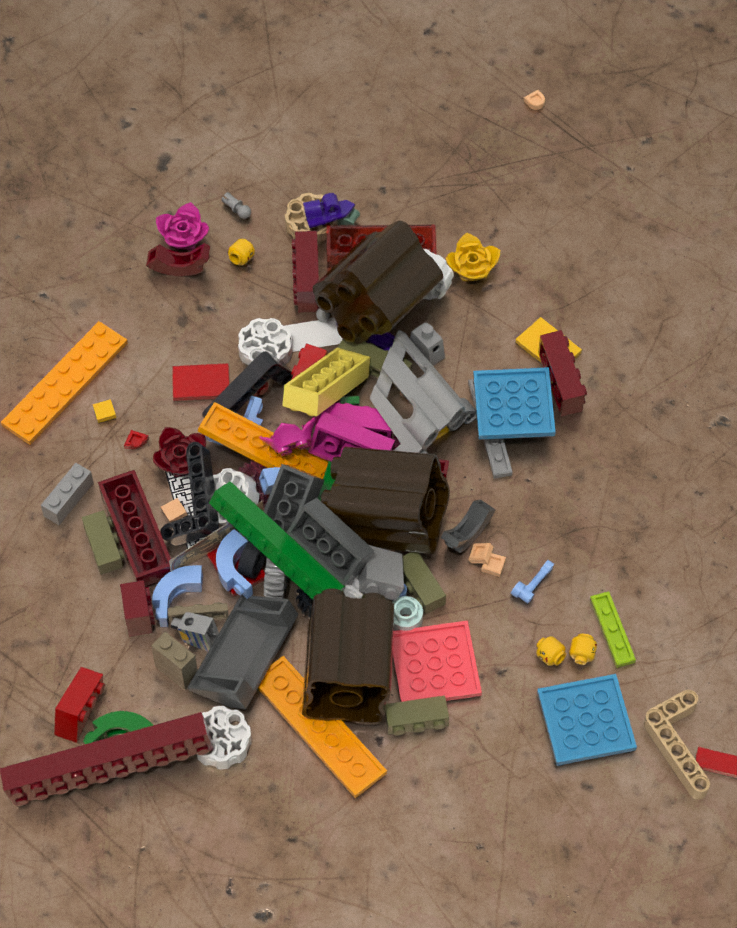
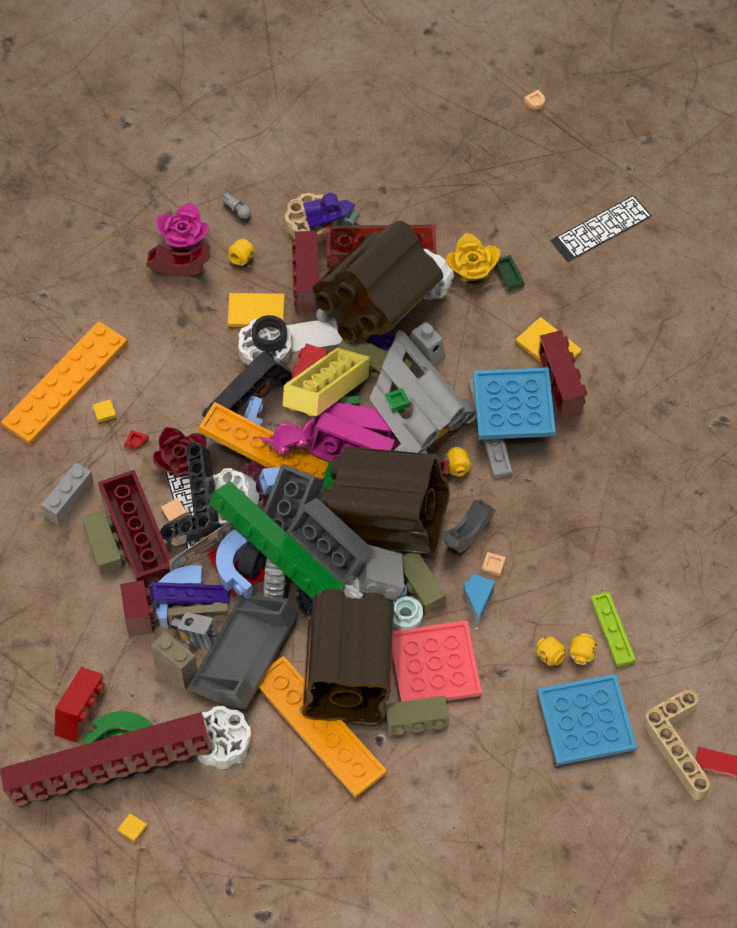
red tile [172,363,229,401] -> none
light nougat tile [468,543,493,564] -> none
light blue brick [511,560,554,604] -> none
none -> yellow tile [117,813,147,843]
none -> dark purple tile [150,582,229,605]
none -> yellow tile [228,293,285,327]
none -> black tyre [251,315,287,352]
none -> green tile [385,388,410,414]
none -> yellow head [444,447,471,477]
none -> dark azure slope [463,574,495,623]
none -> dark green tile [495,255,525,292]
none -> sticker [550,195,652,262]

